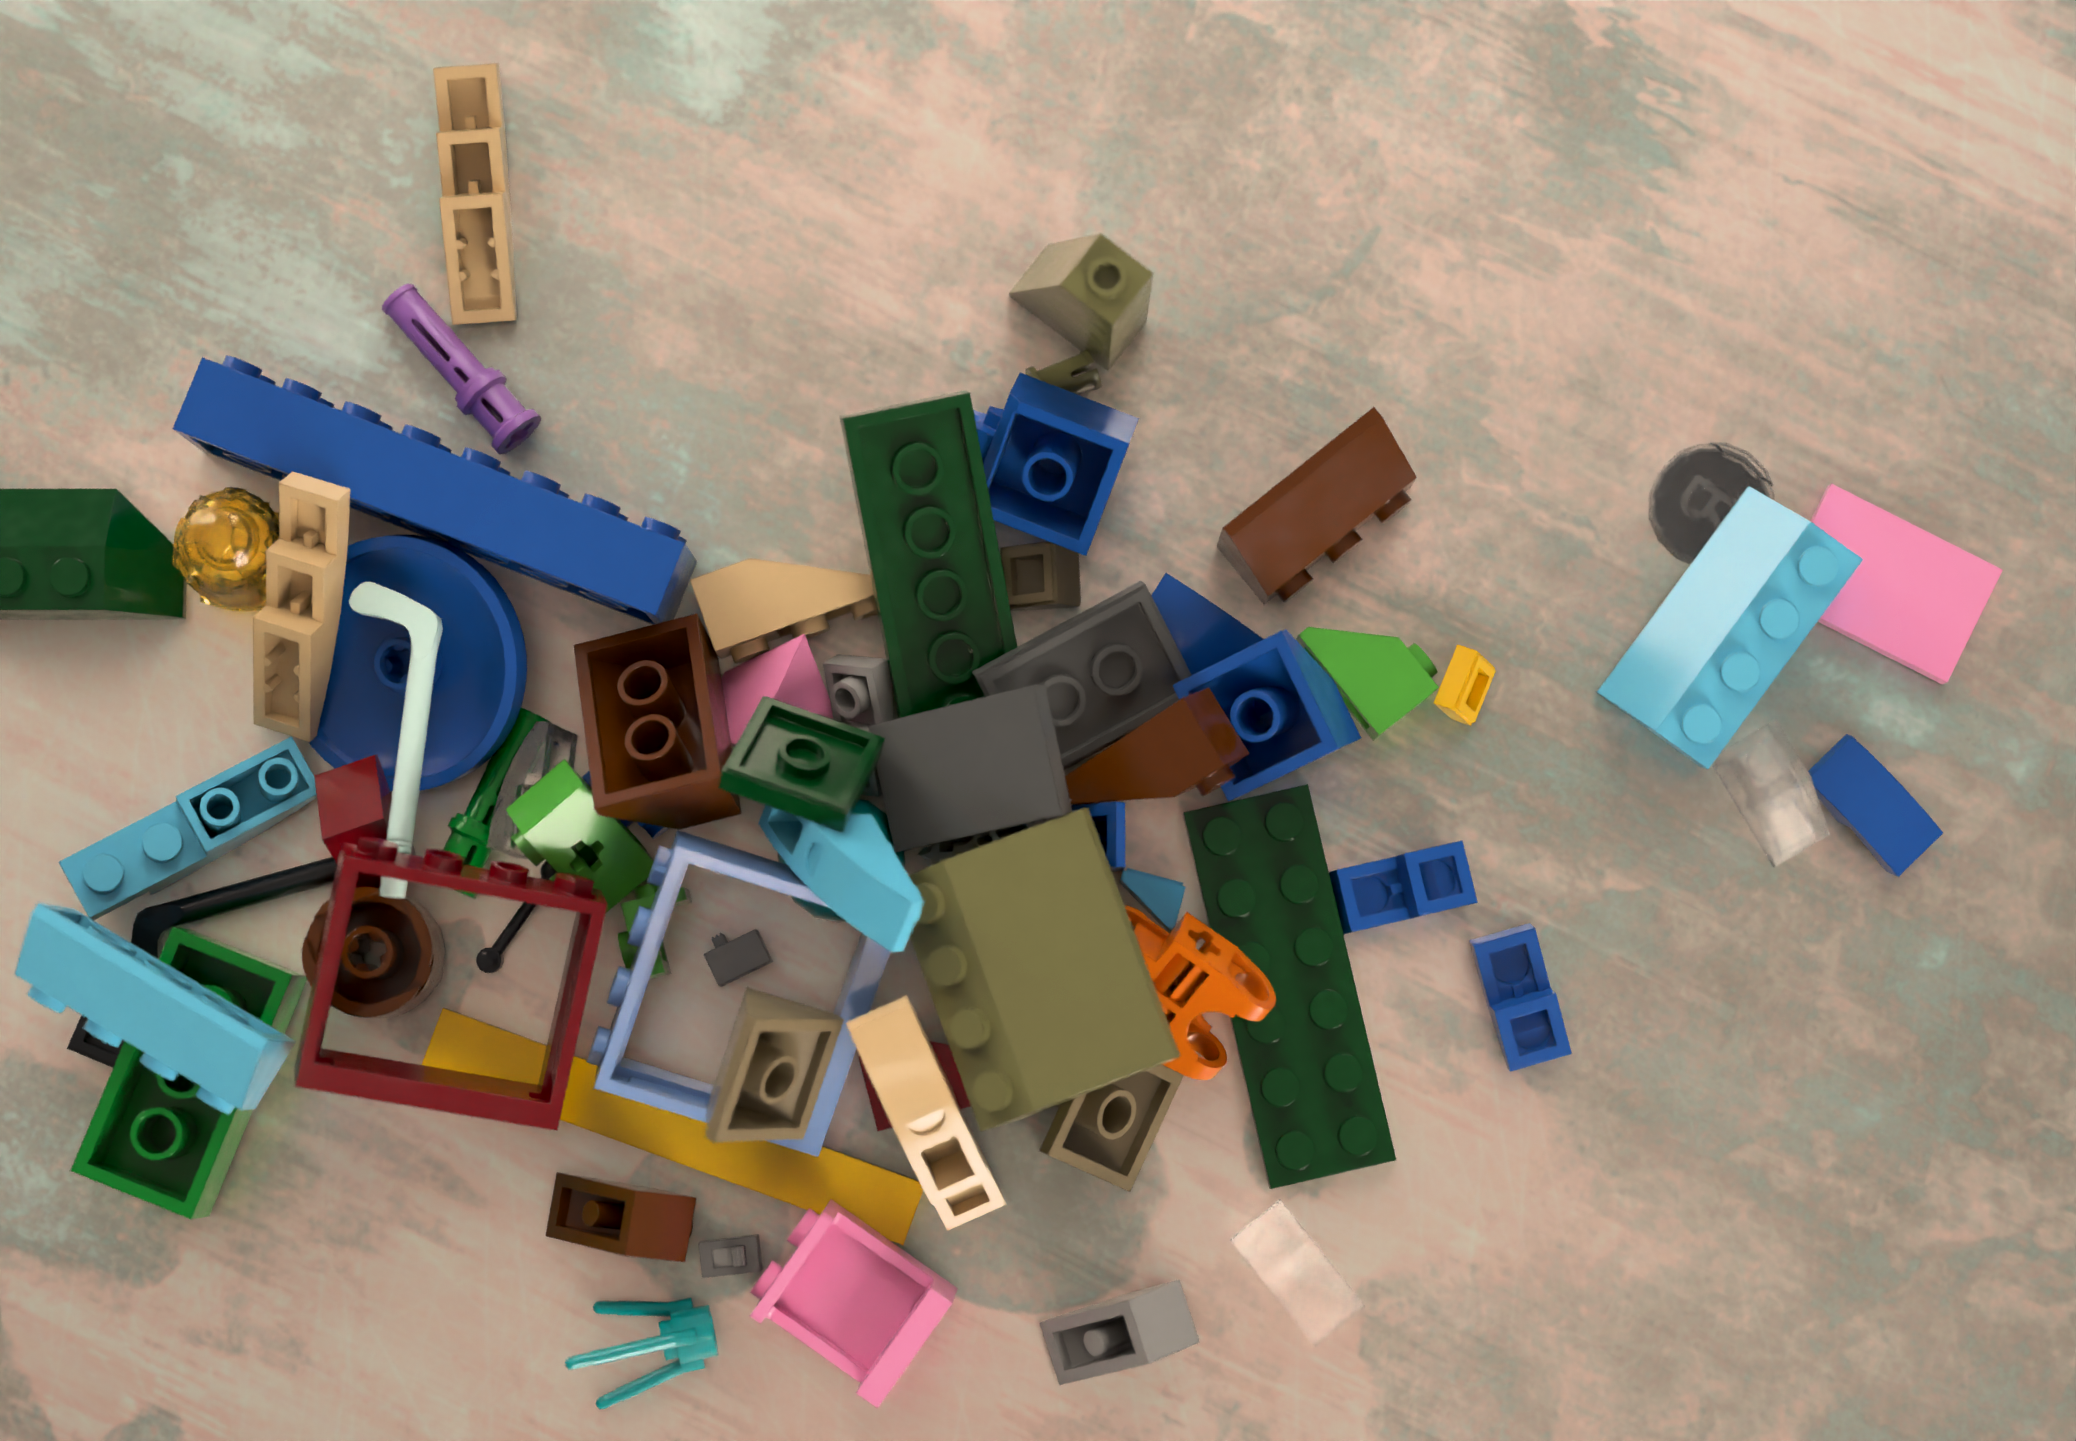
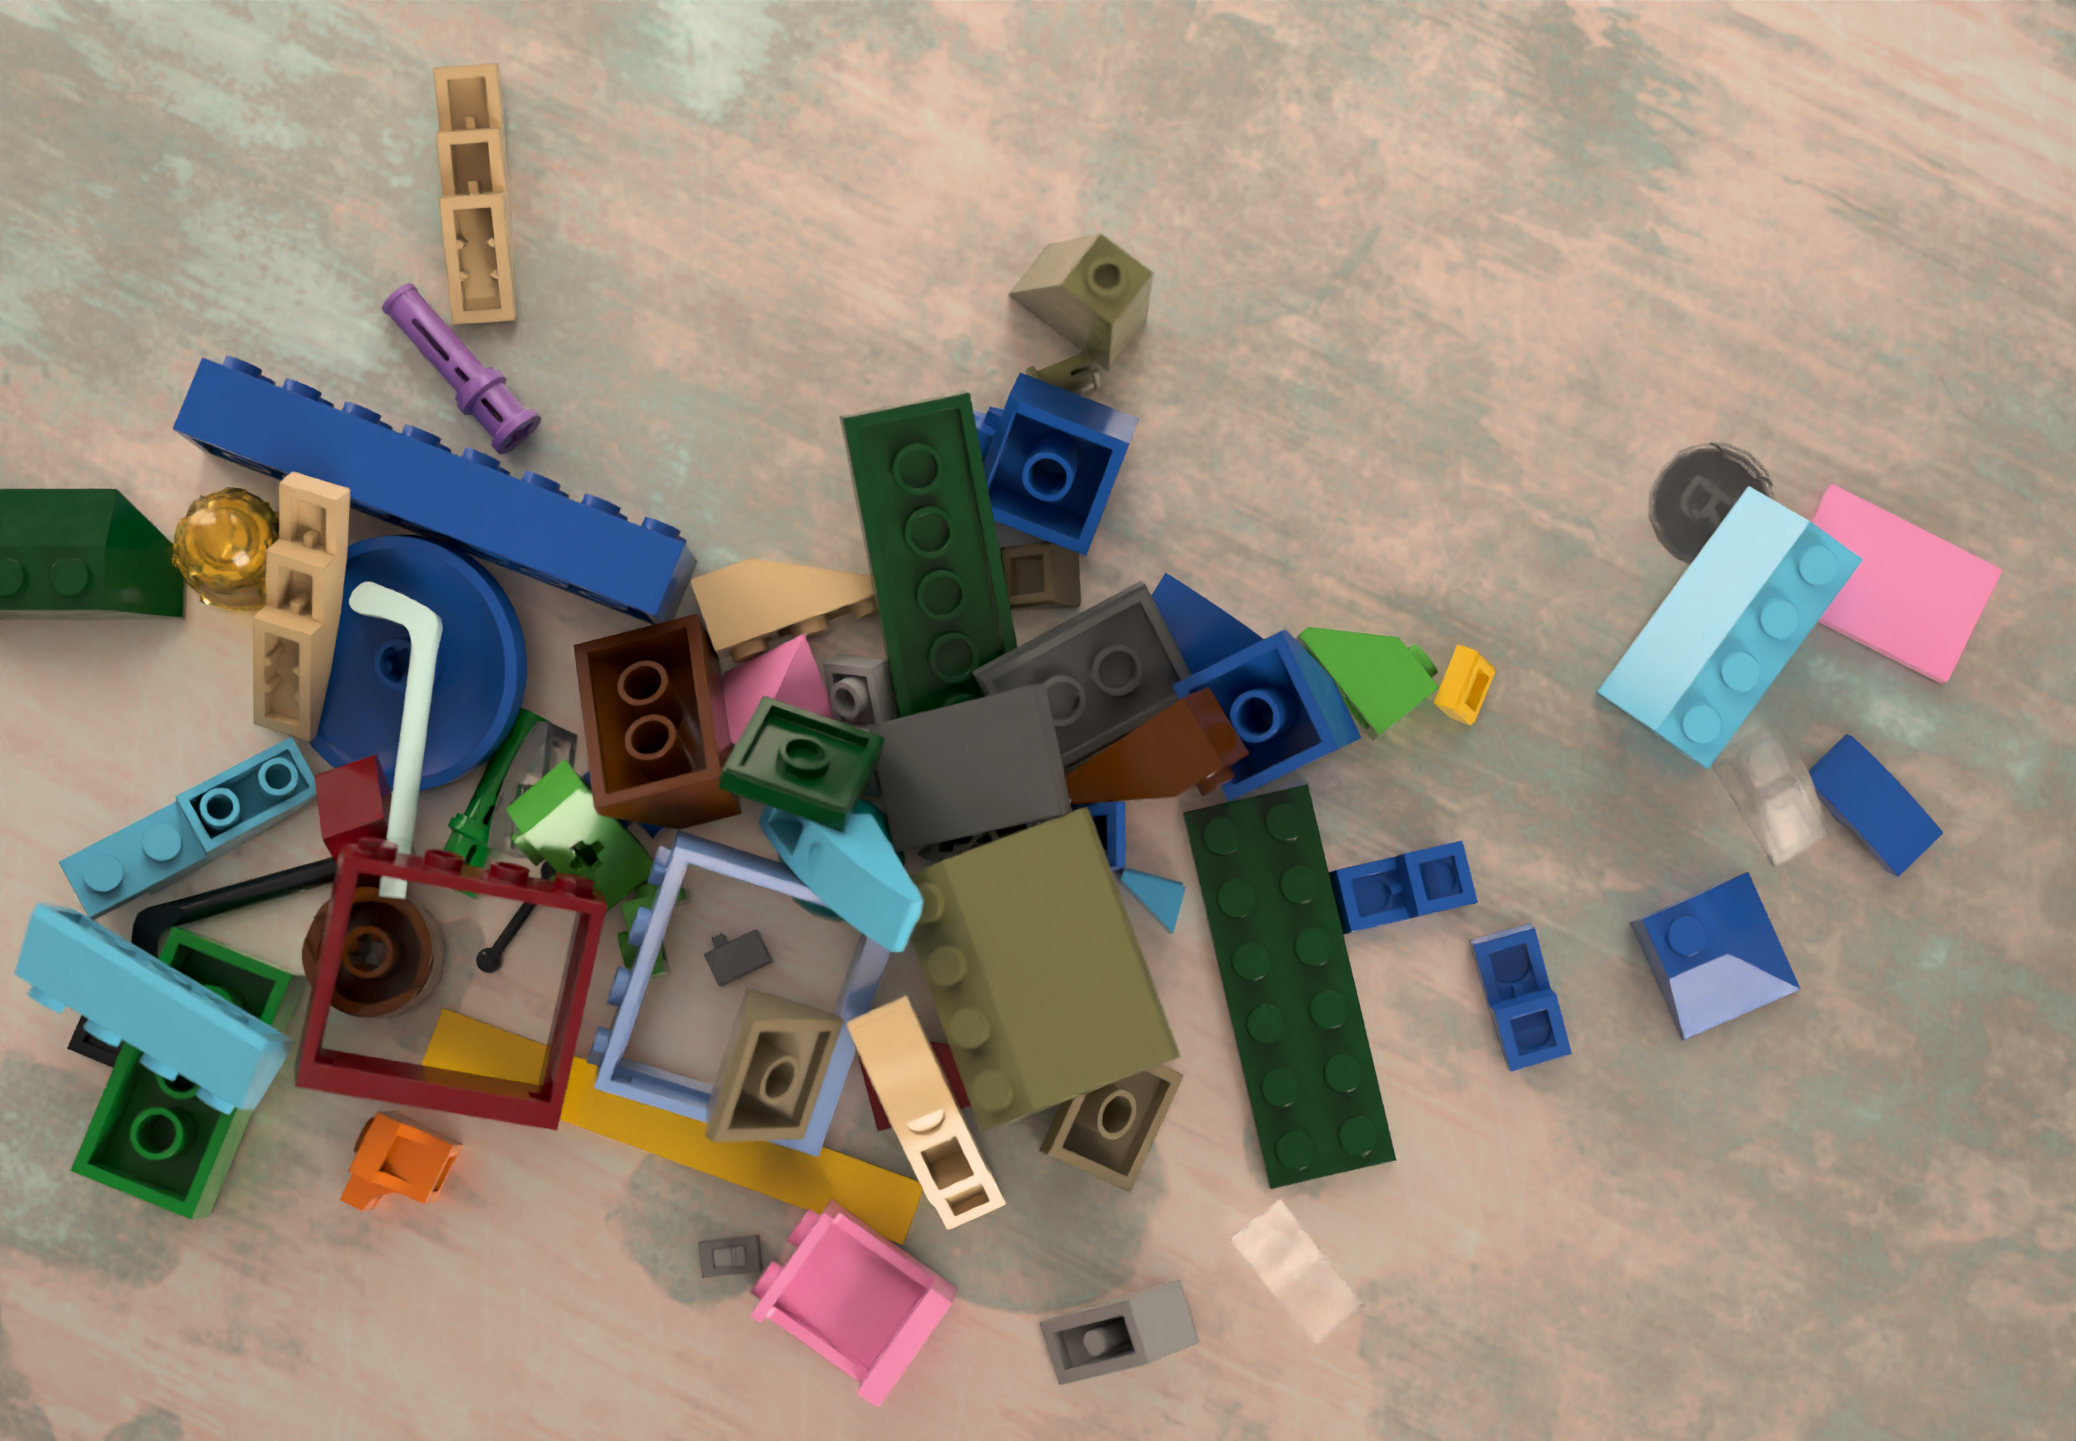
reddish brown slope [545,1172,696,1262] -> none
teal plant [565,1298,719,1409] -> none
orange piece [1124,905,1276,1080] -> none
reddish brown slope [1216,407,1417,605] -> none
none -> orange brick [340,1111,463,1211]
none -> blue slope [1630,872,1801,1040]

